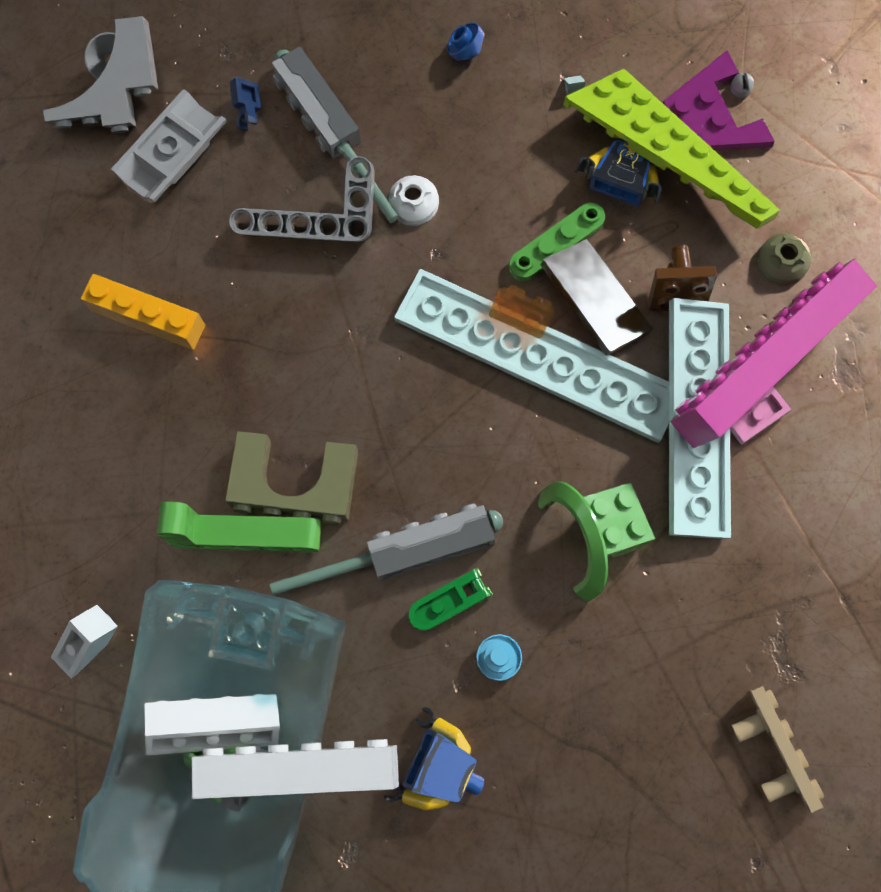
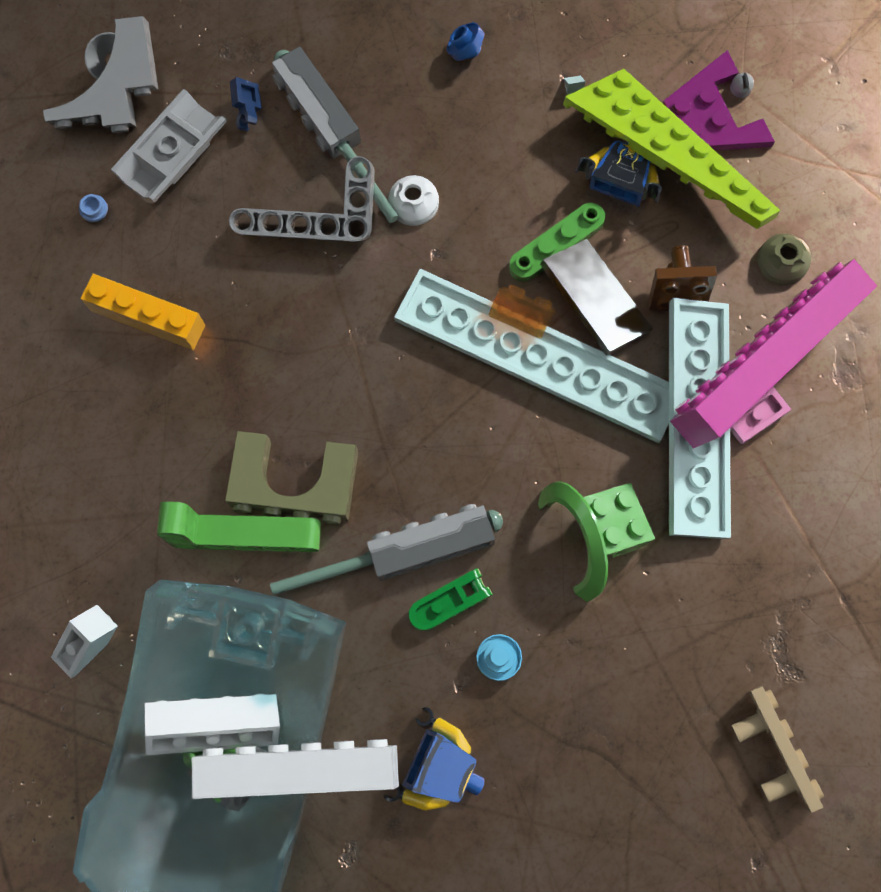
none -> medium blue plate [79,194,108,222]

